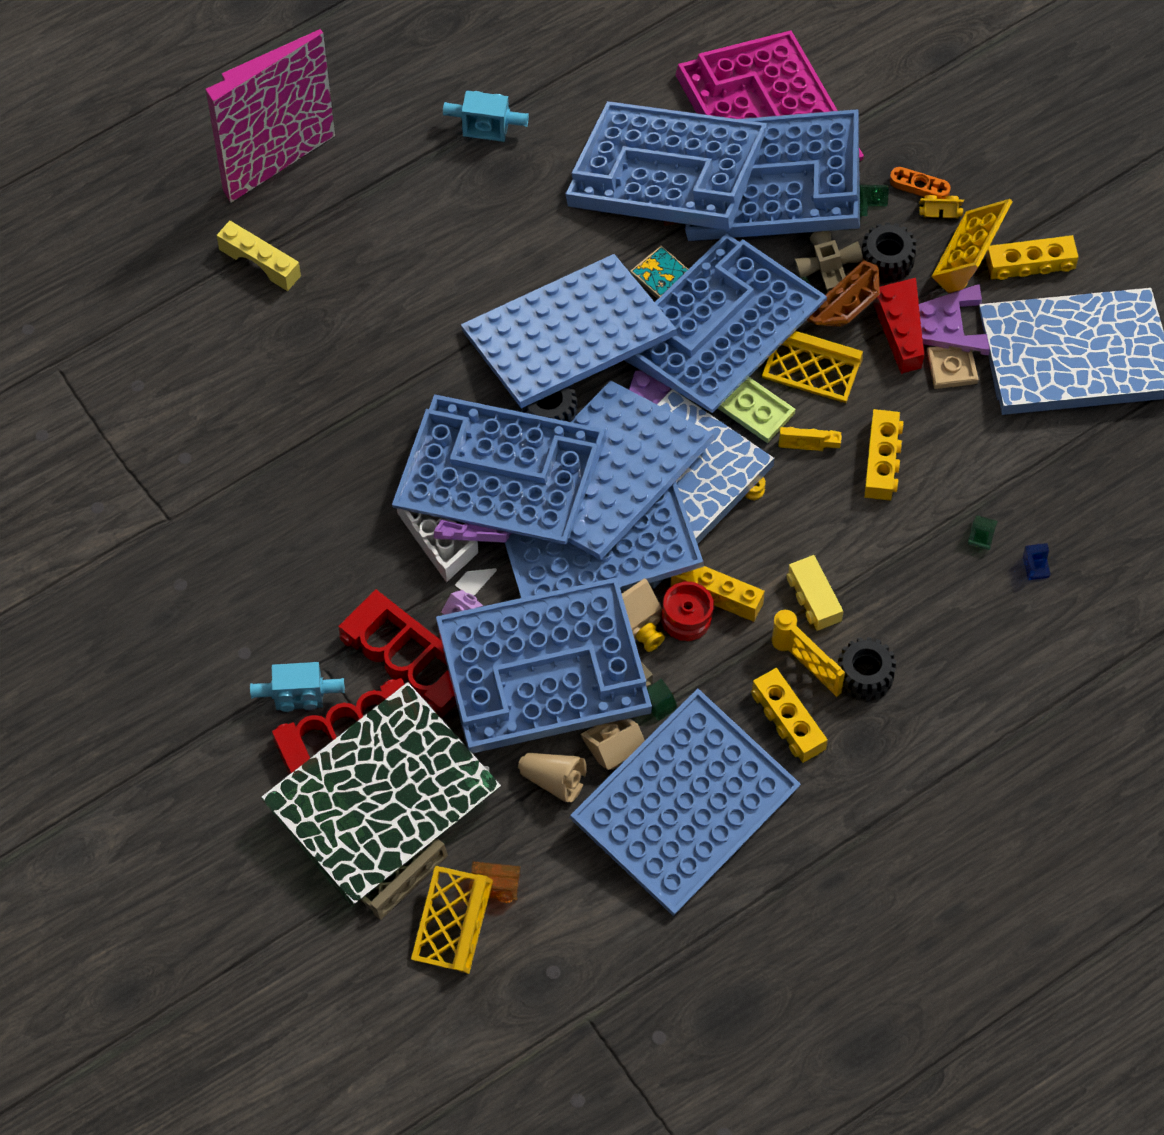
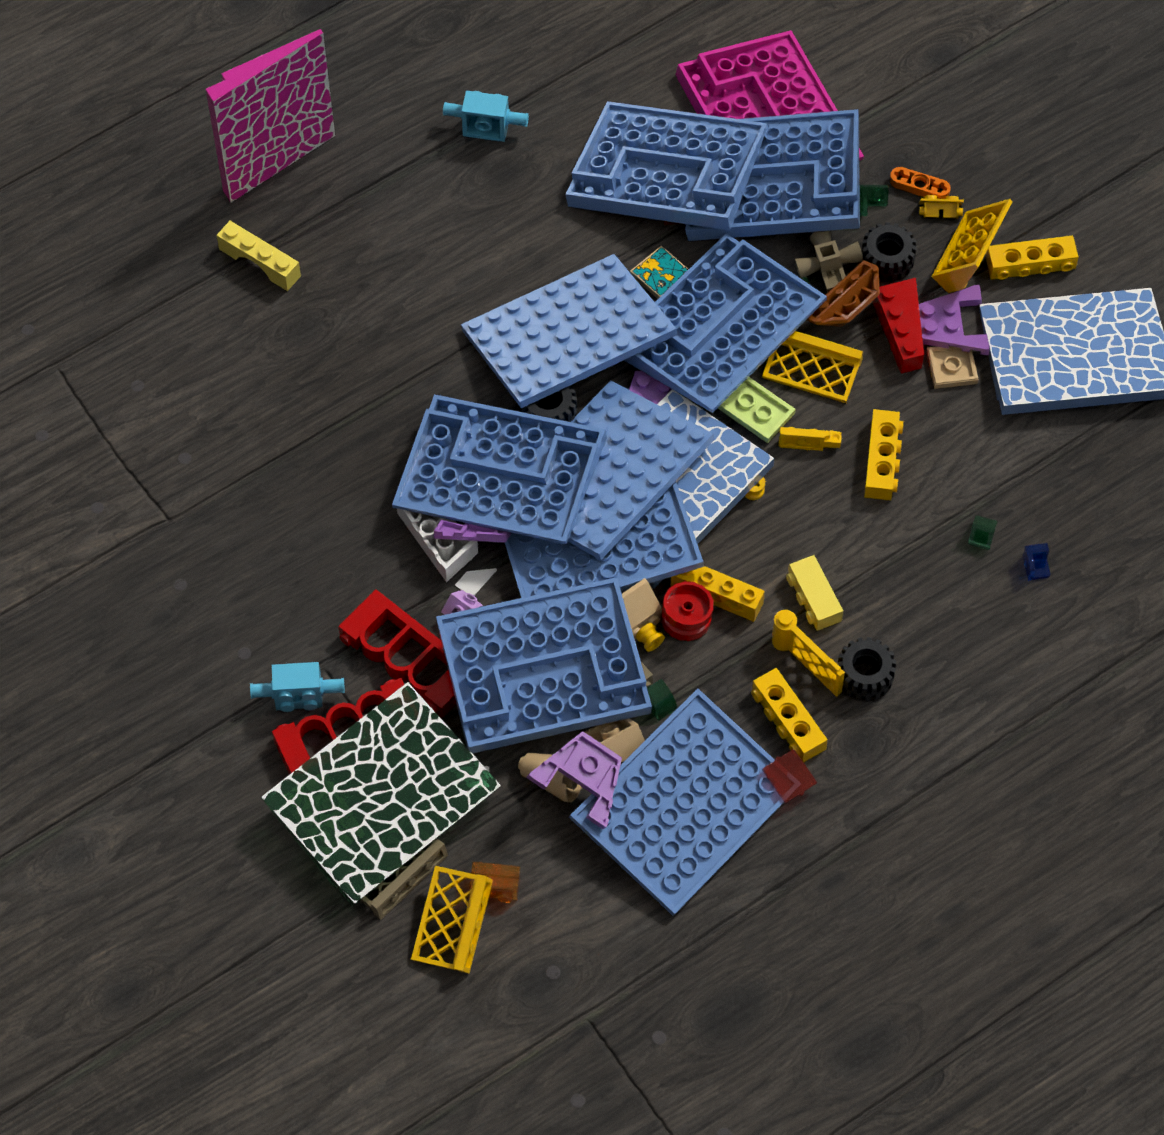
none -> medium lavender wing [526,731,622,829]
none -> clear red piece [762,749,817,803]

